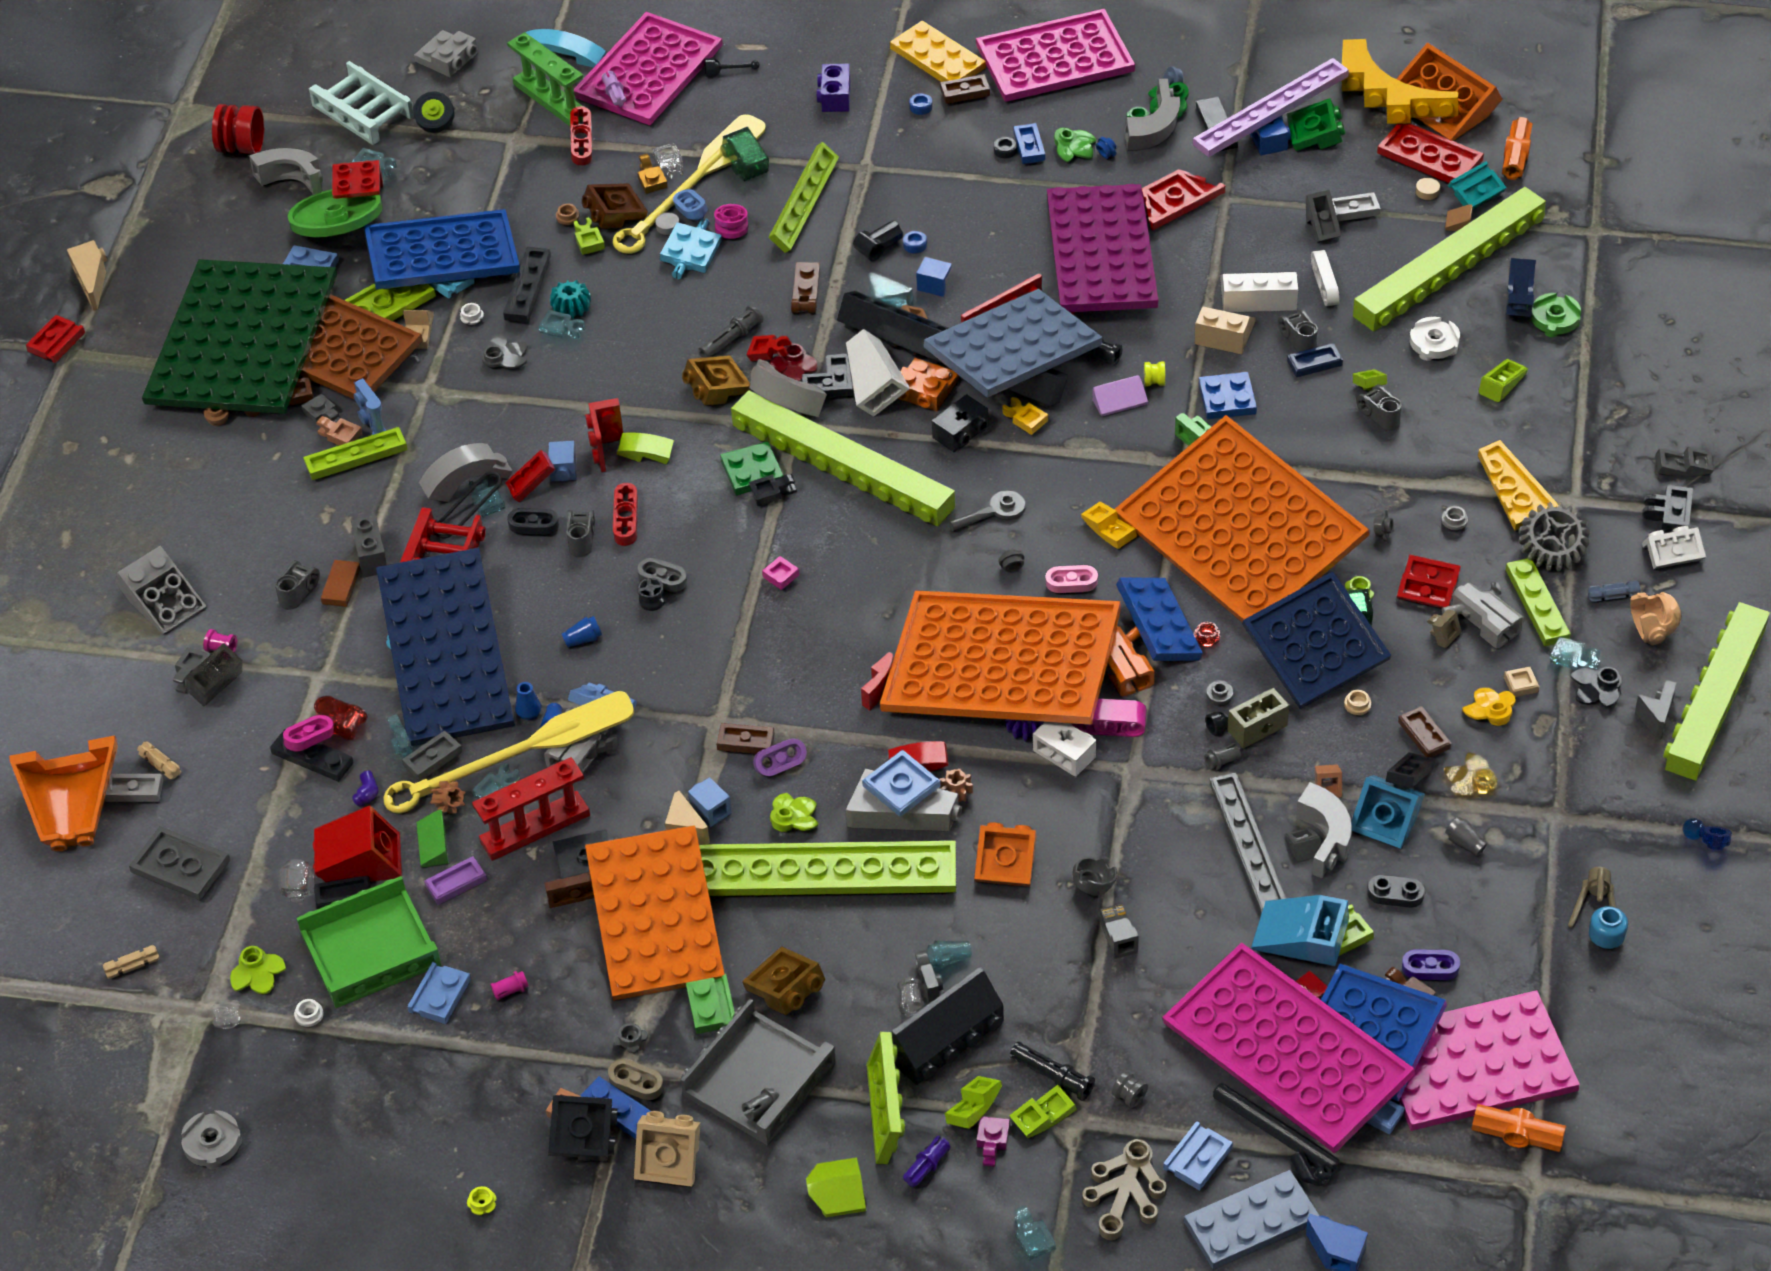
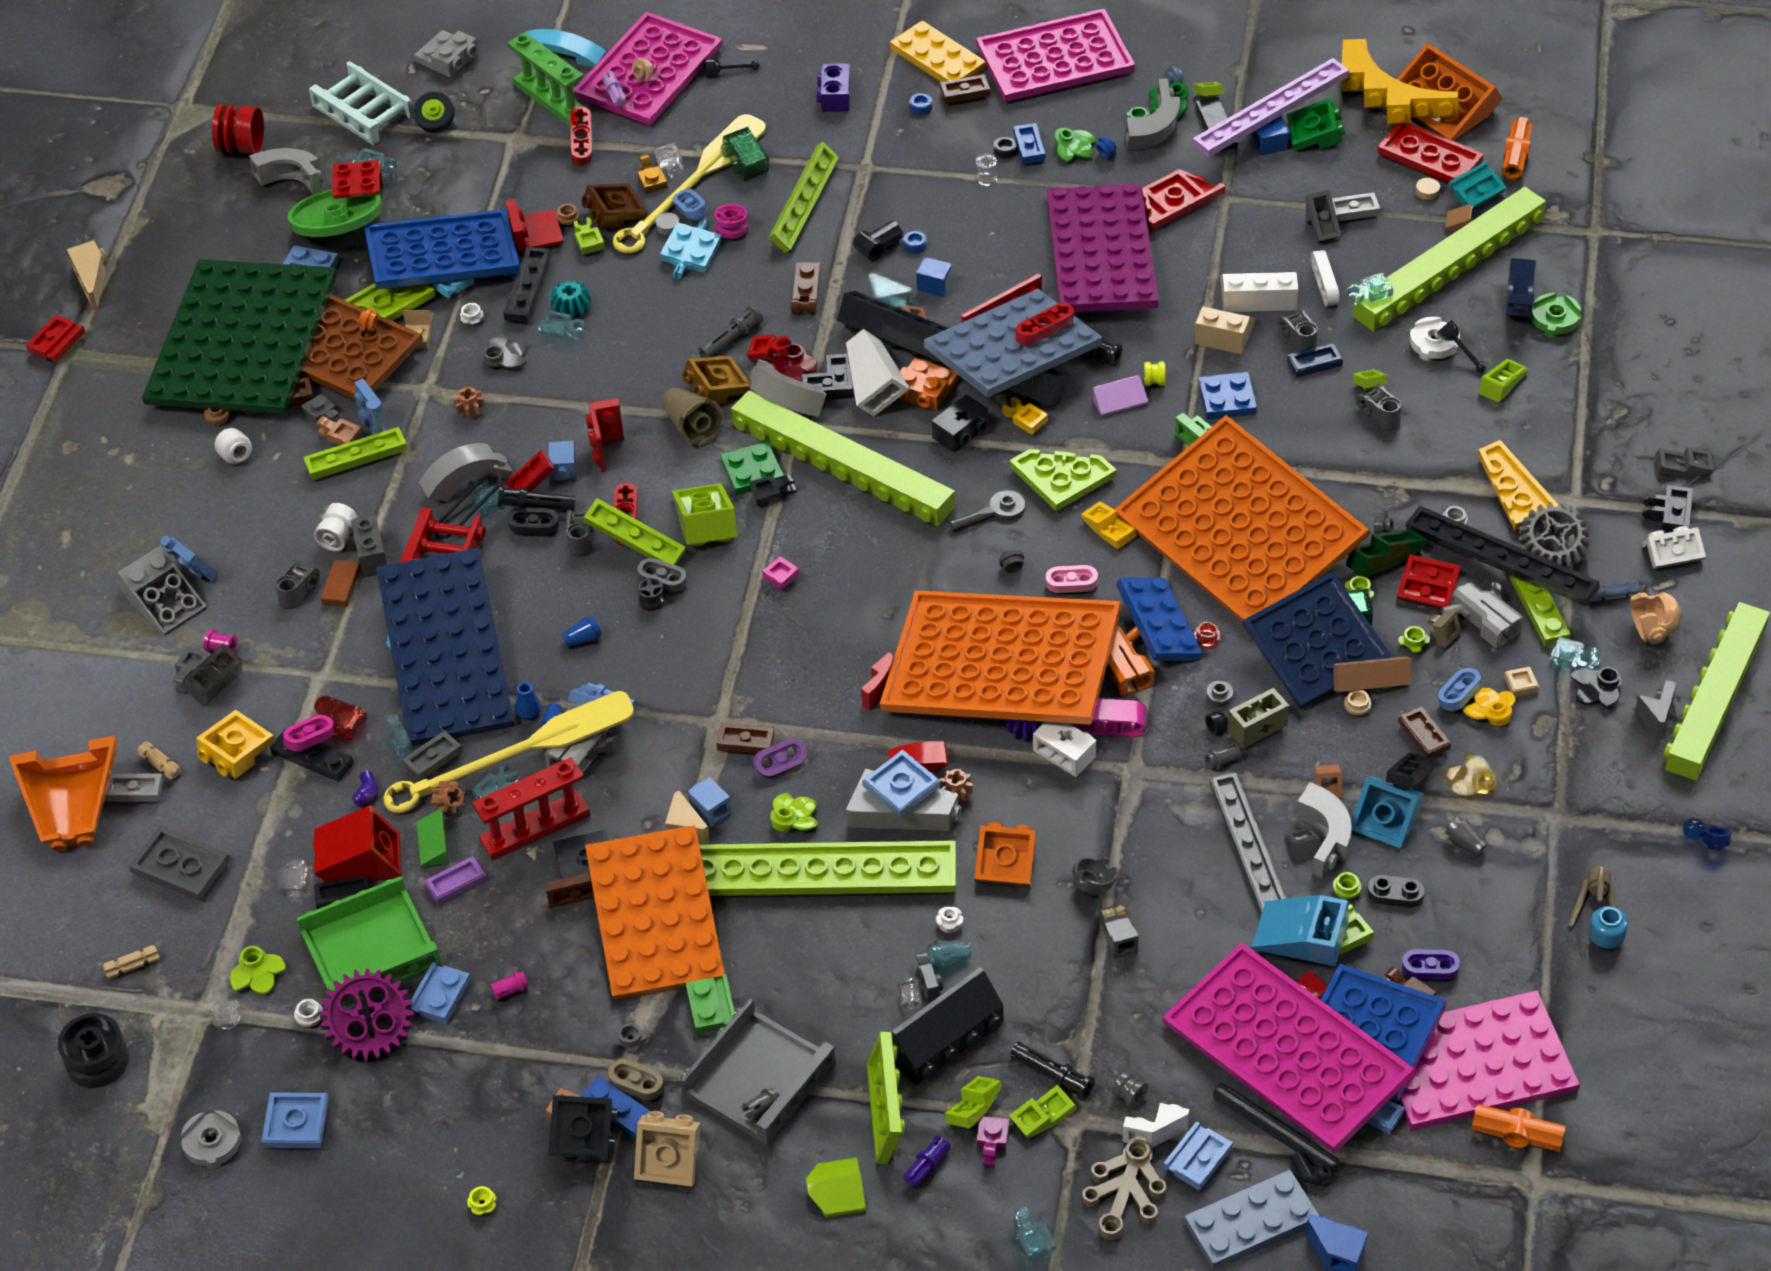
lime slope [616,433,674,465] -> none
pearl gold plate [742,946,826,1015] -> none
none -> black wheel [58,1013,129,1088]
none -> medium blue plate [160,536,219,581]
none -> yellow plate [196,710,274,779]
none -> white head [214,428,252,465]
none -> medium blue plate [261,1092,329,1148]
none -> white wheel [313,503,358,552]
none -> magenta gear [319,968,414,1062]
none -> orange plate [358,308,379,332]
none -> nougat gear [453,387,485,418]
none -> black pin [497,485,576,512]
none -> red bracket [505,199,563,253]
none -> lime plate [583,498,685,565]
none -> tan plate [632,58,653,81]
none -> dark tan cone [662,387,724,446]
none -> lime slope [672,483,738,546]
none -> white plate [936,907,964,933]
none -> clear bush [976,154,997,186]
none -> lime plate [1010,449,1117,511]
none -> red beam [1015,303,1074,345]
none -> white slope [1123,1103,1189,1148]
none -> lime plate [1194,82,1224,99]
none -> lime plate [1333,872,1361,899]
none -> medium nougat tile [1334,656,1411,692]
none -> clear light blue plate [1346,272,1394,304]
none -> dark green slope [1346,529,1428,577]
none -> lime plate [1398,626,1430,653]
none -> black plate [1406,506,1600,606]
none -> black hinge [1437,320,1486,372]
none -> medium blue plate [1438,668,1482,711]

